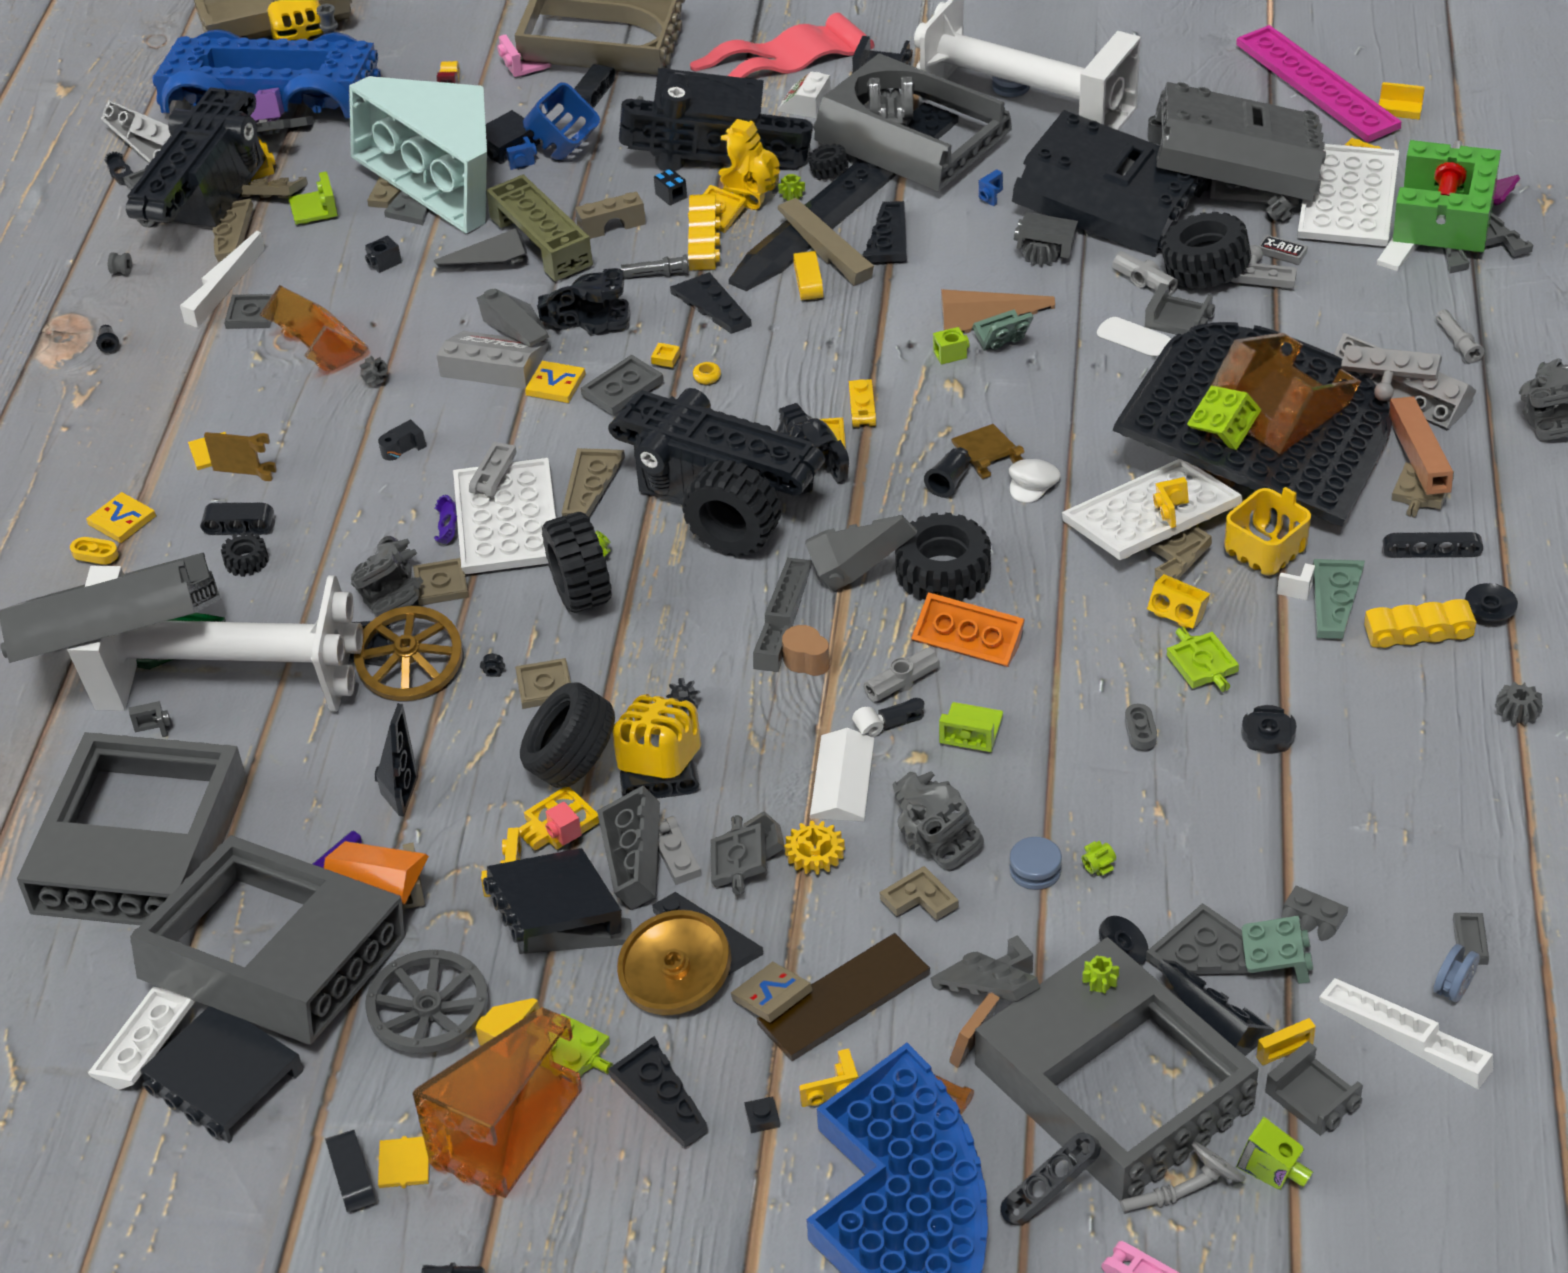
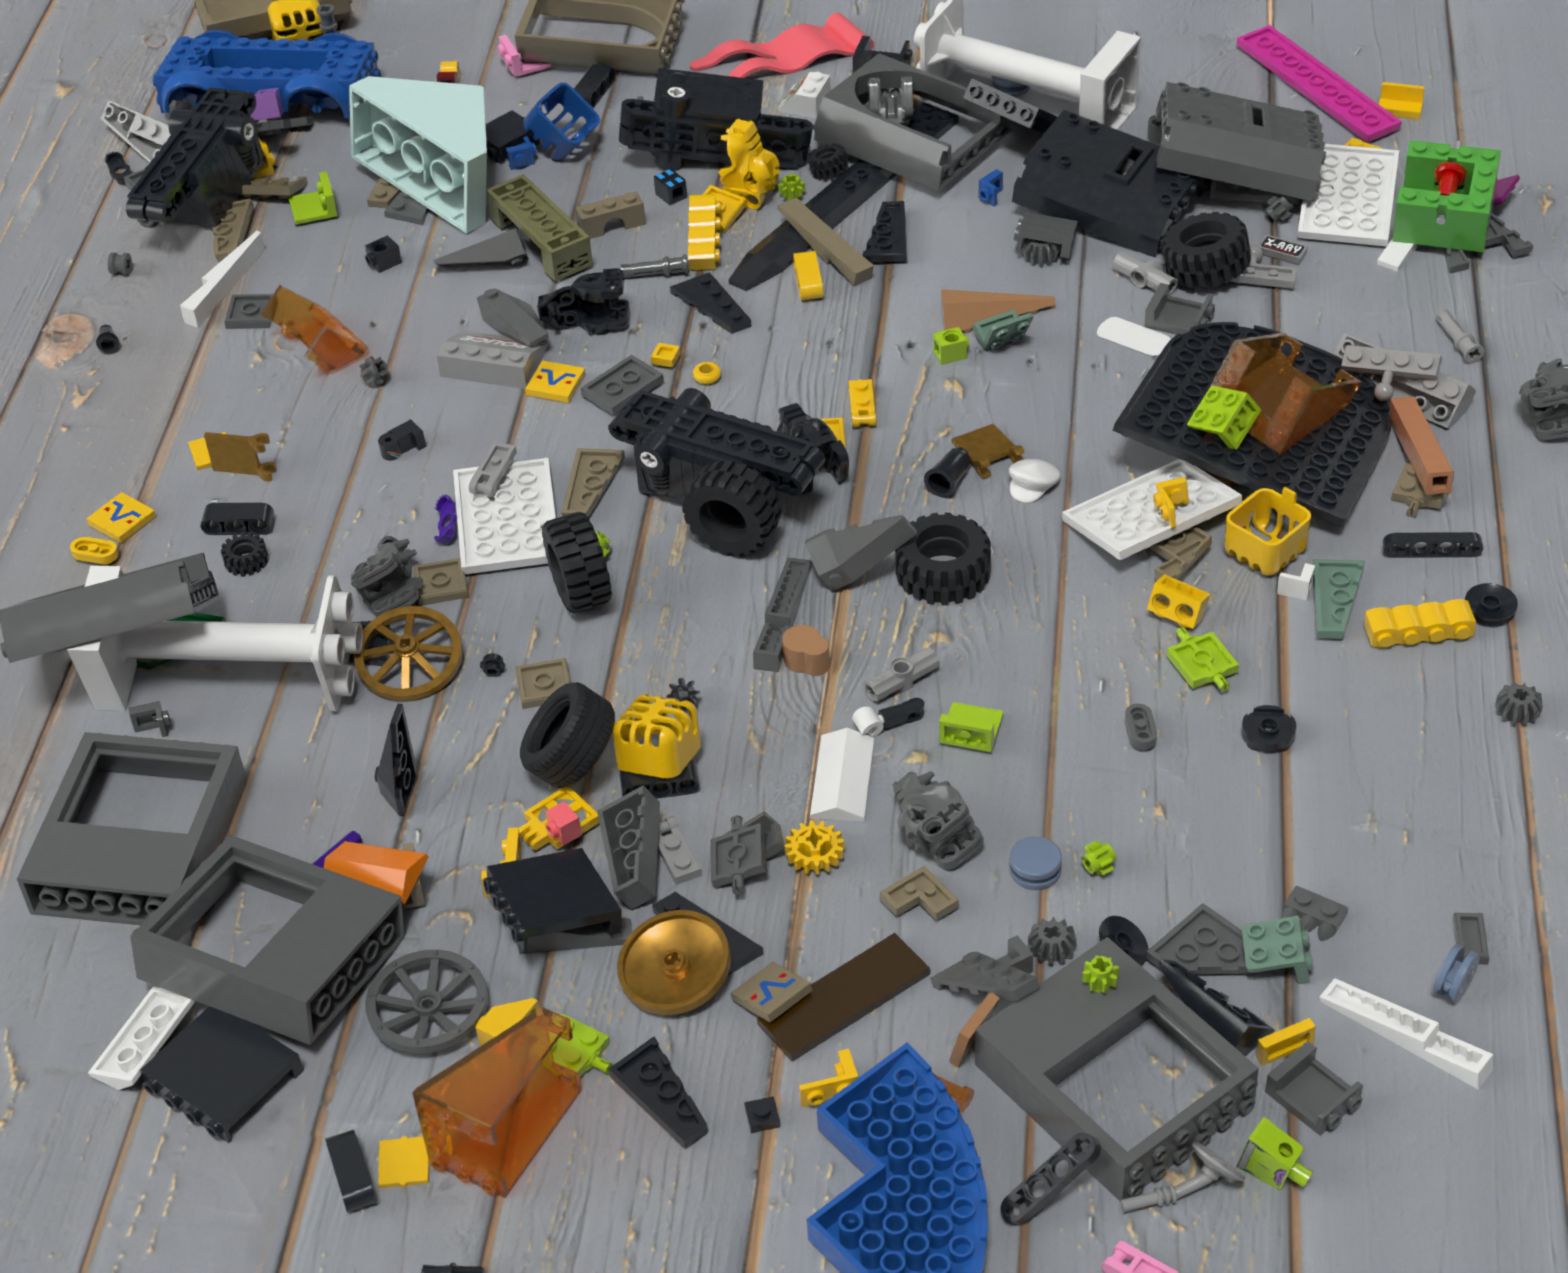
orange slope [911,592,1025,667] -> none
none -> panel [963,78,1058,134]
none -> dark grey gear [1028,916,1077,966]

